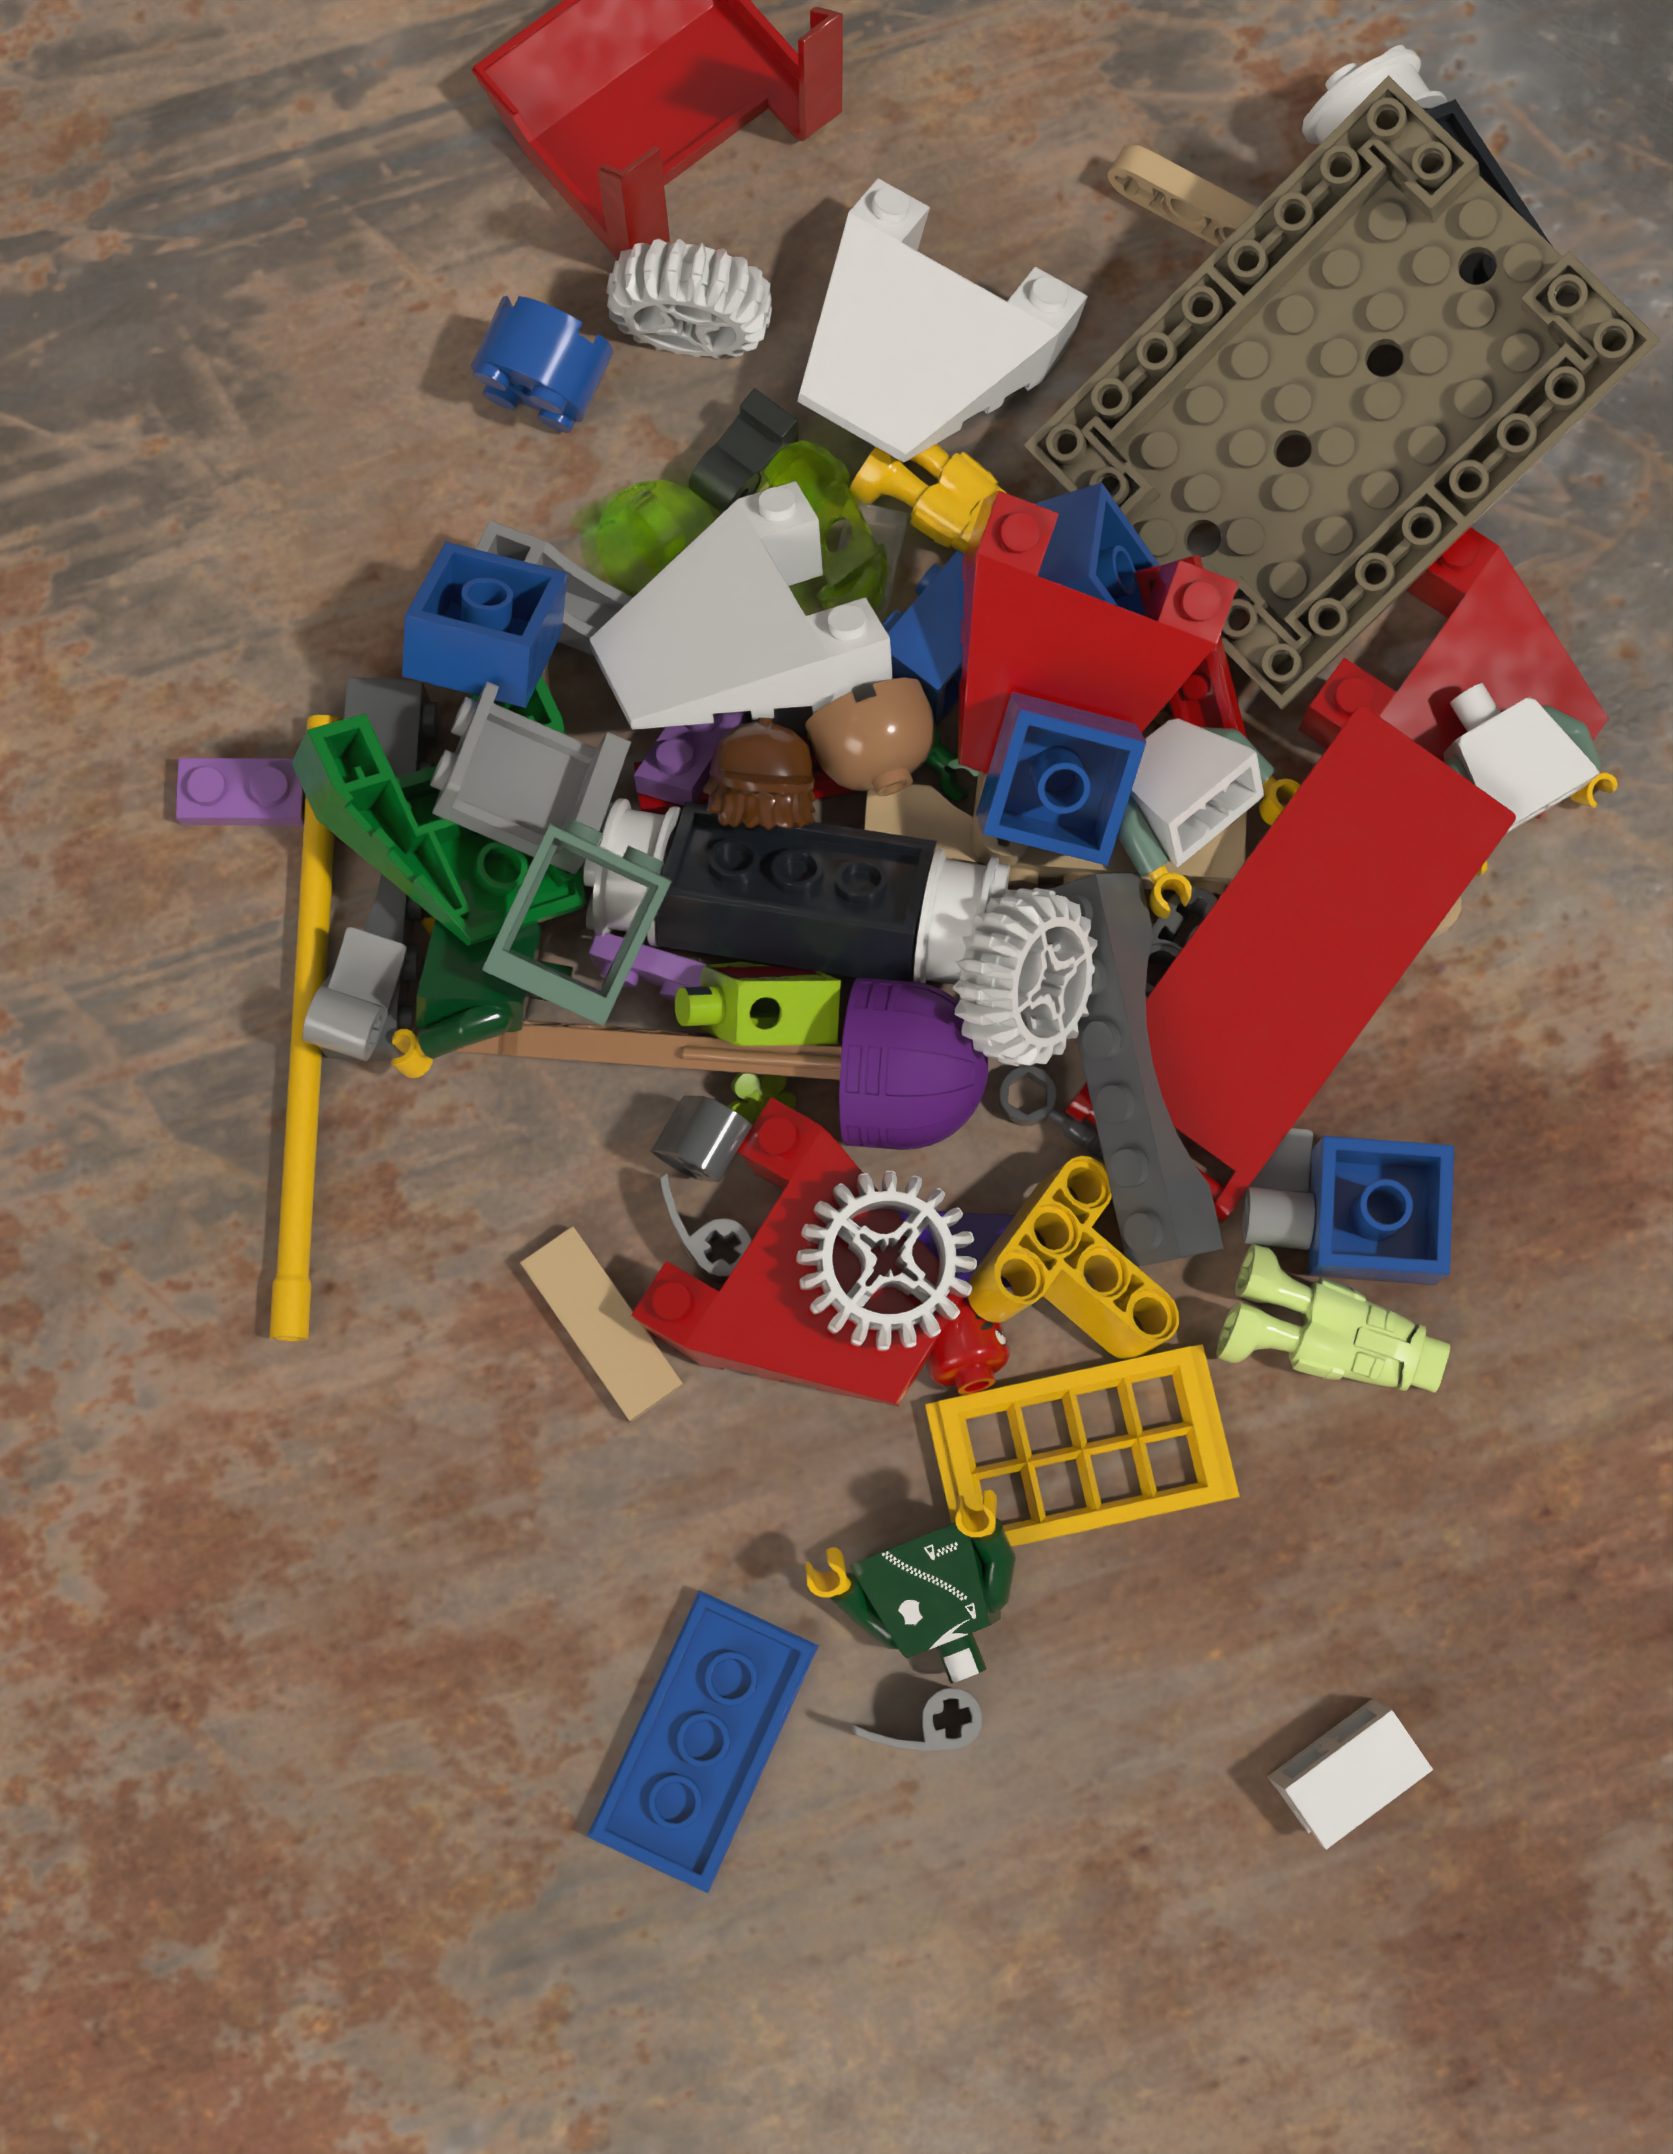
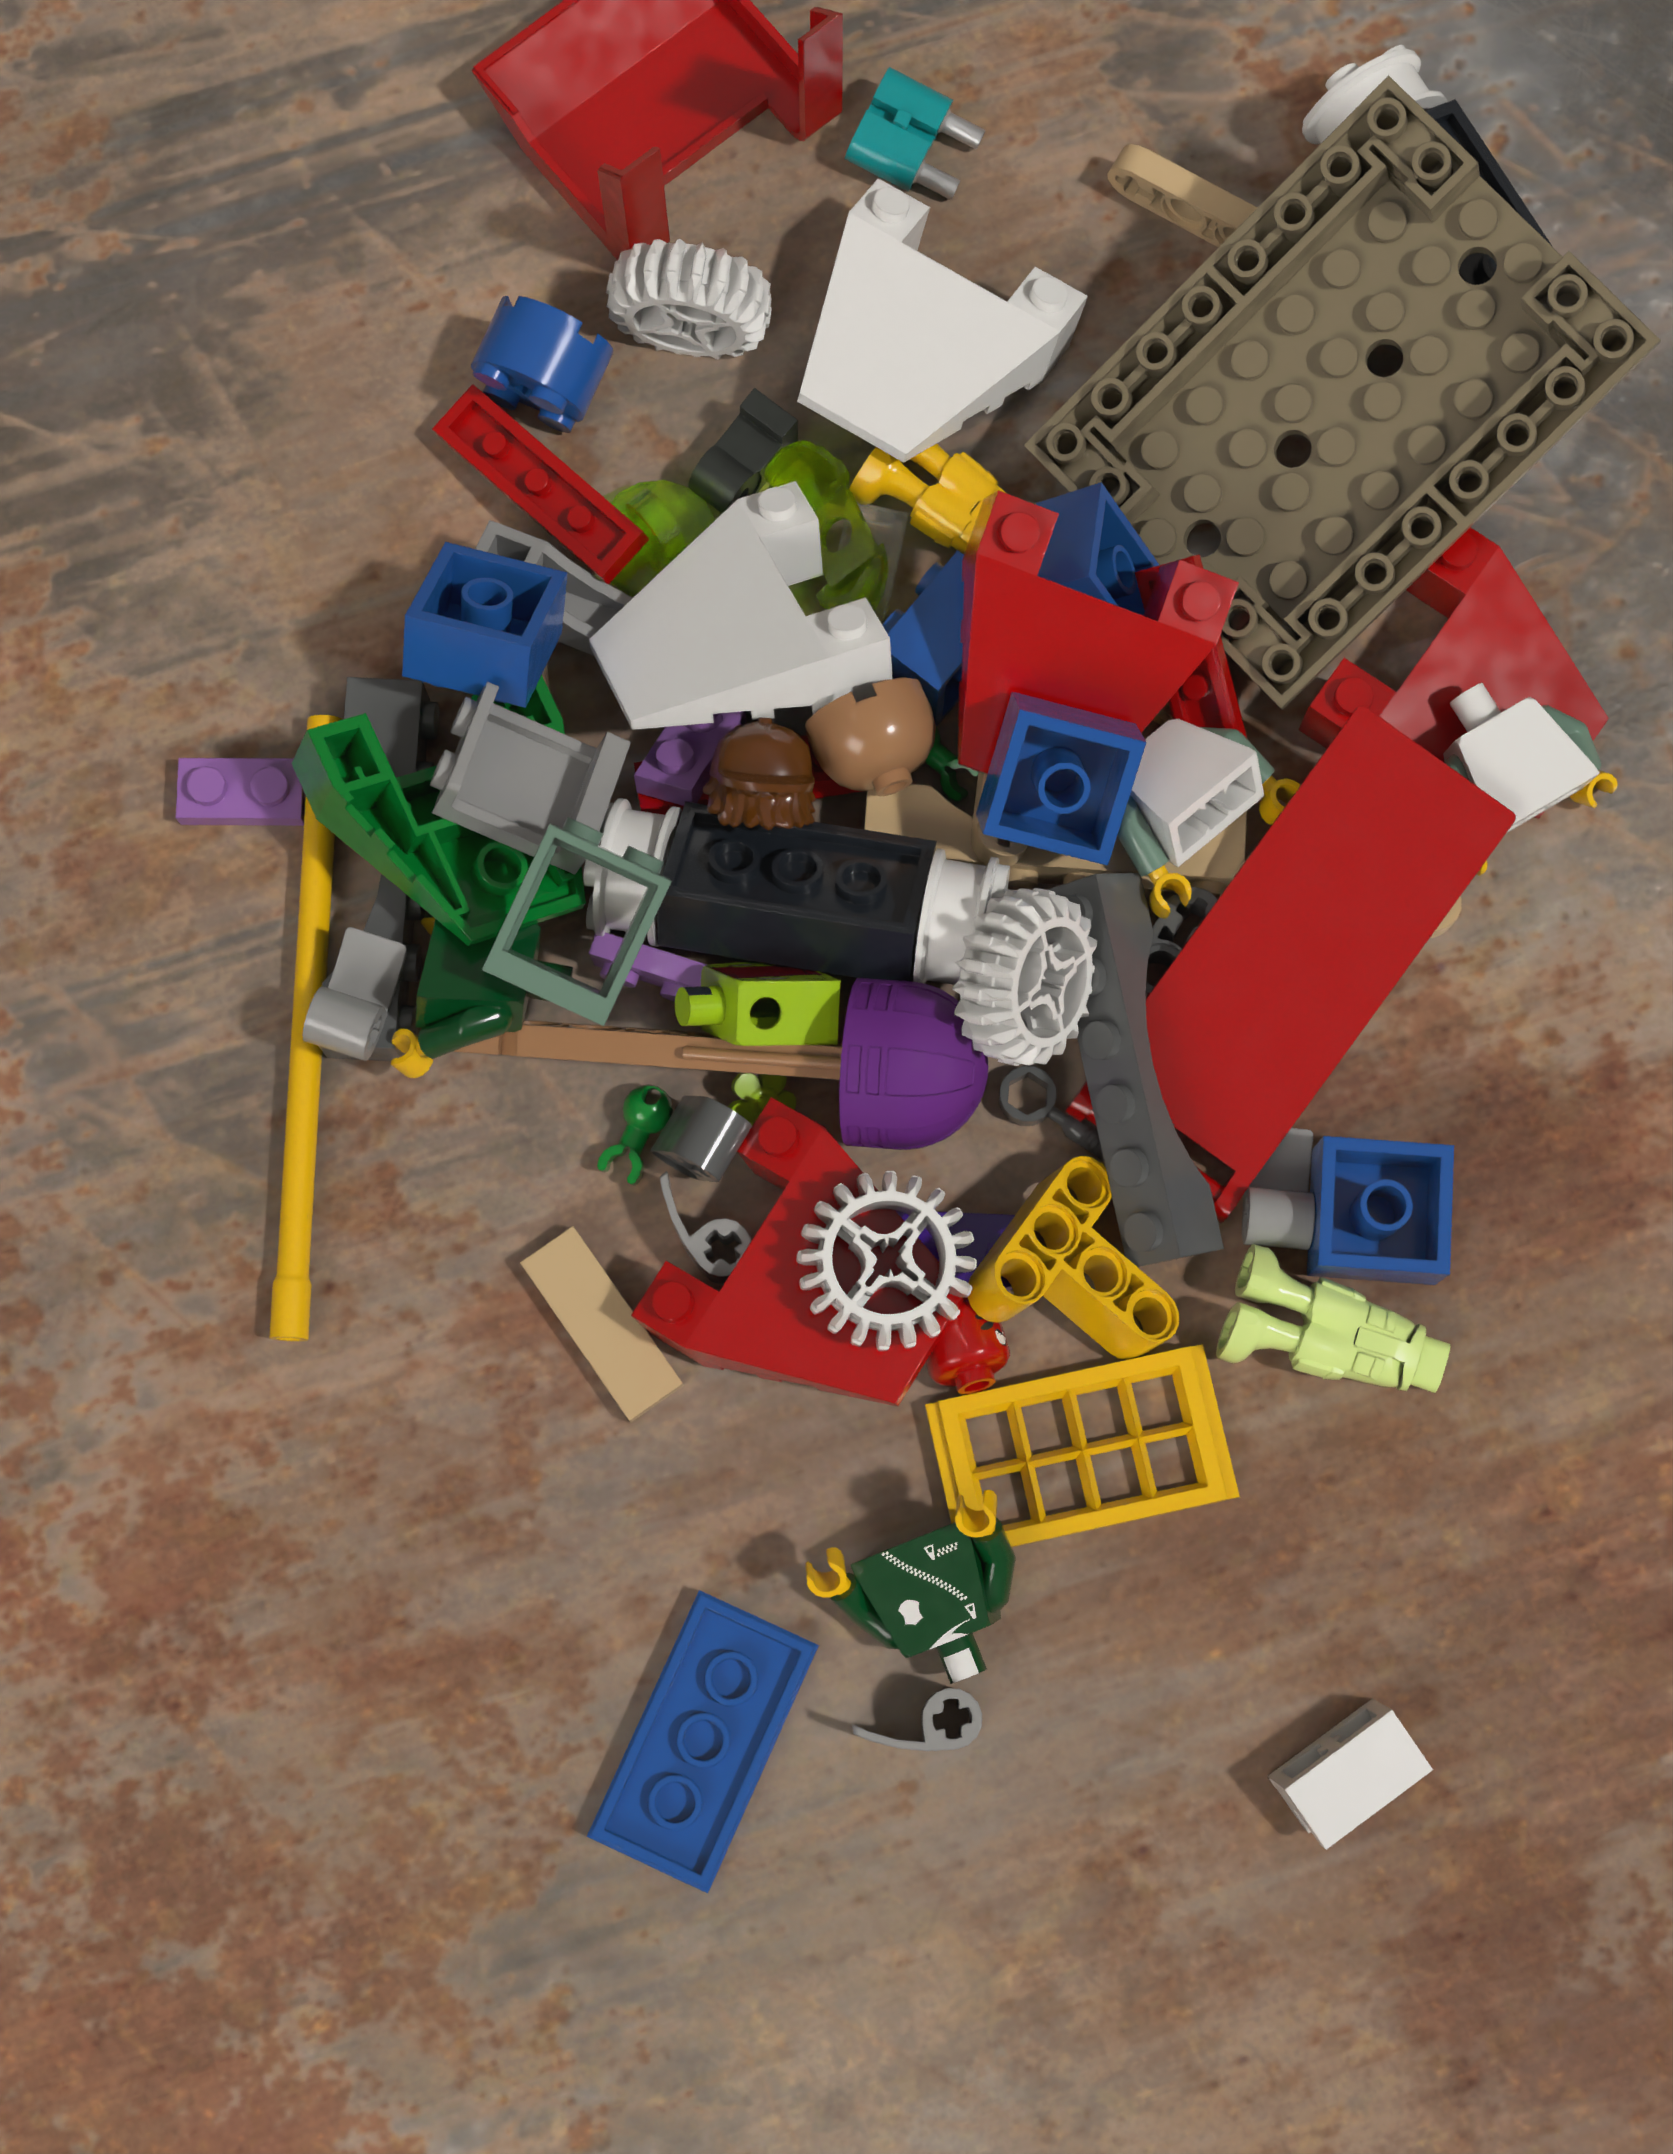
none -> red plate [432,384,649,584]
none -> green arm [597,1084,673,1186]
none -> teal piece [844,67,985,200]

